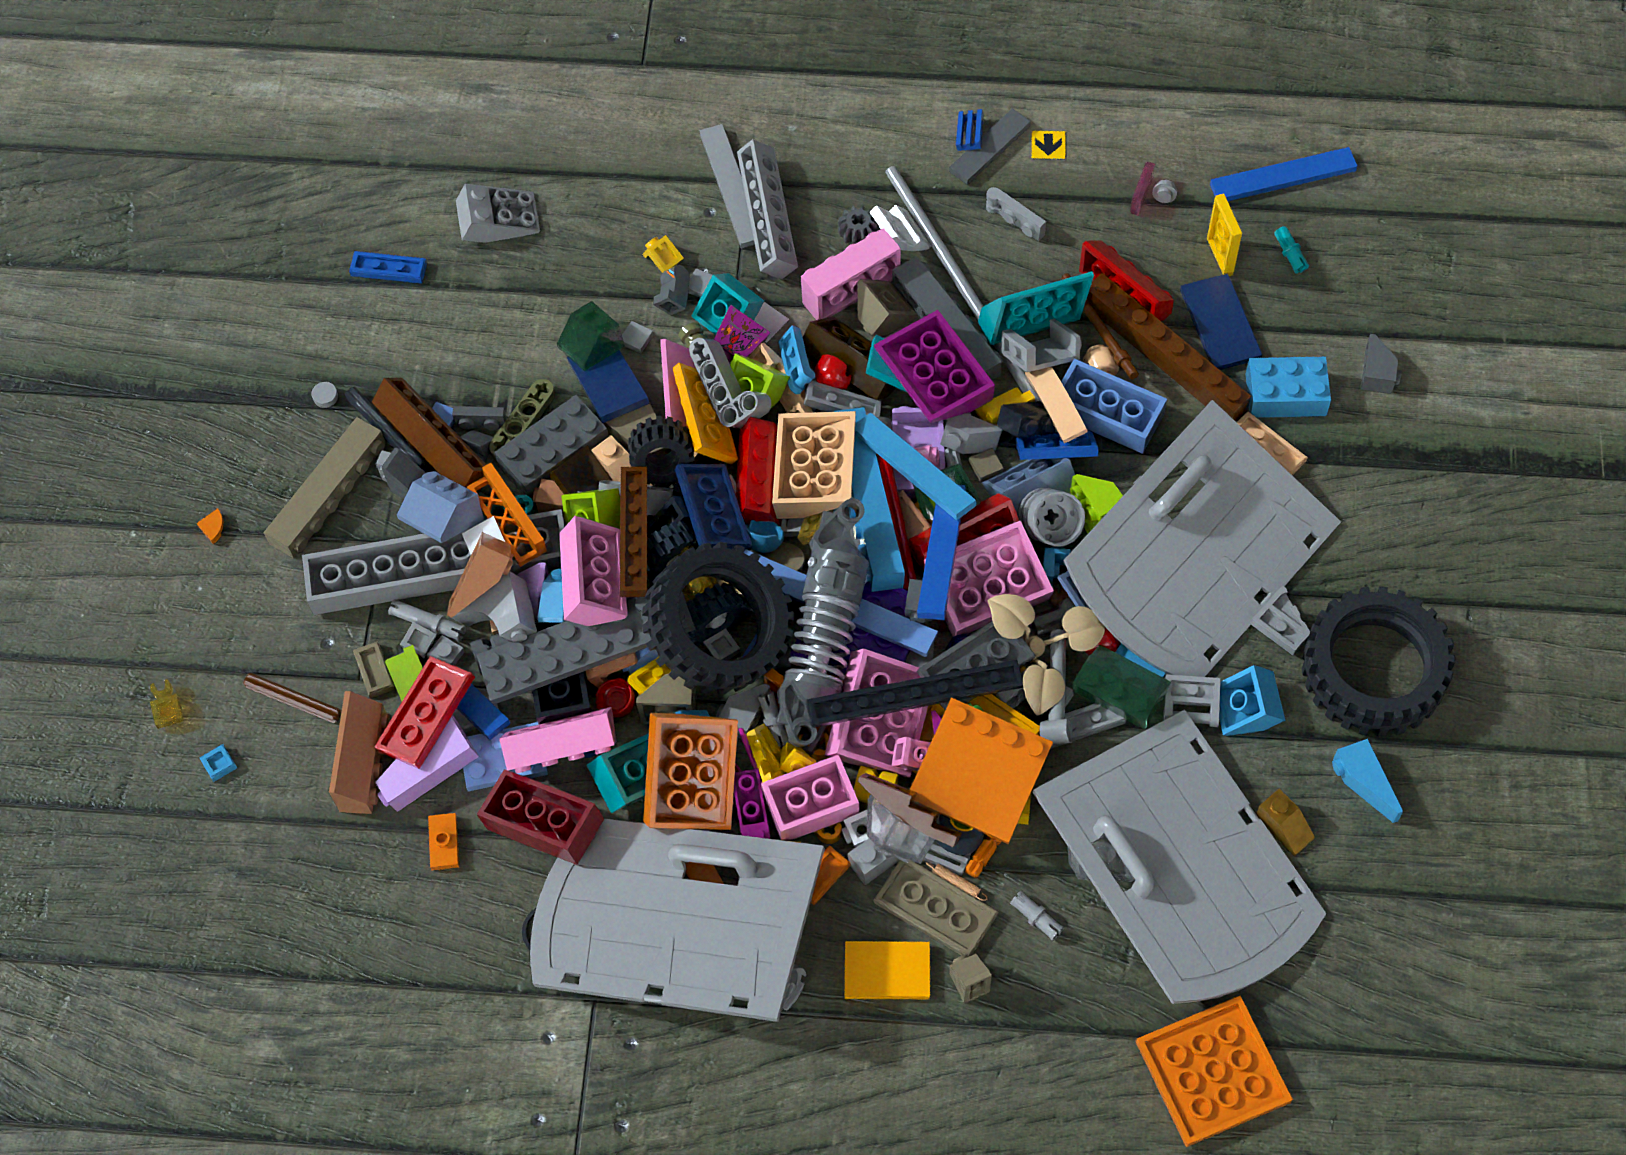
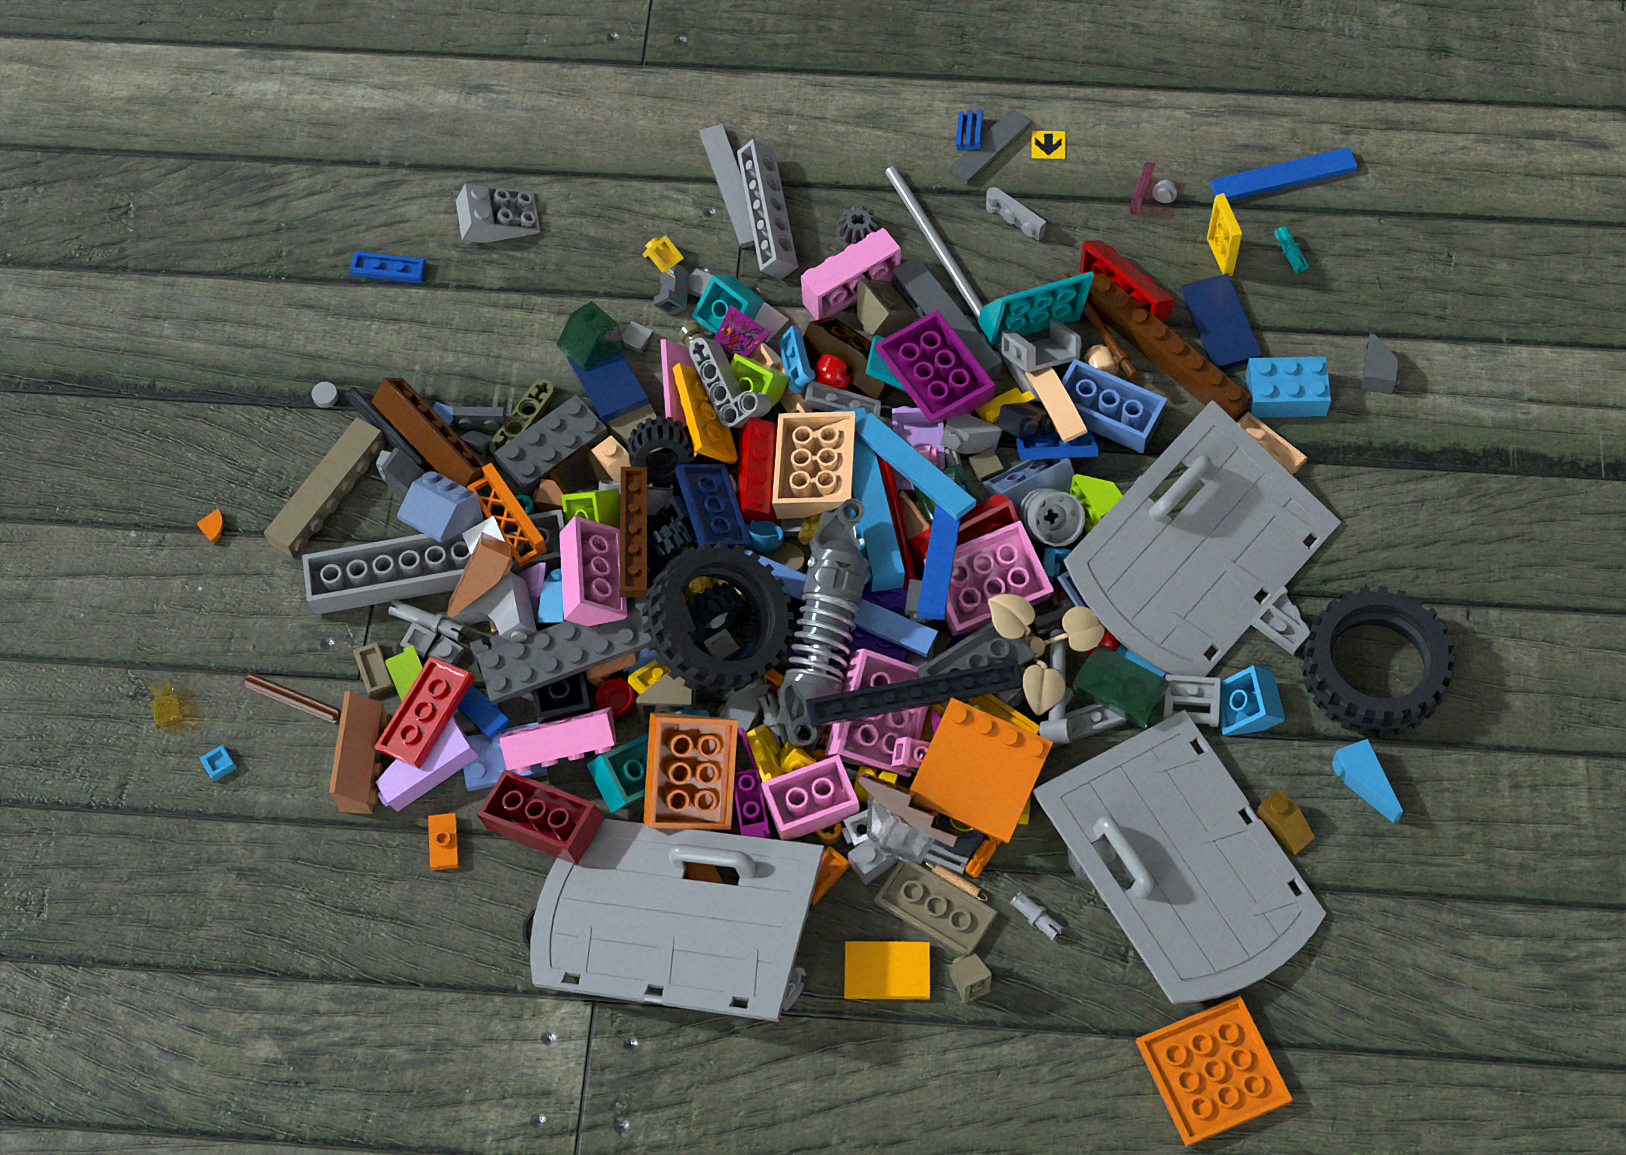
white slope [870,205,931,251] -> none

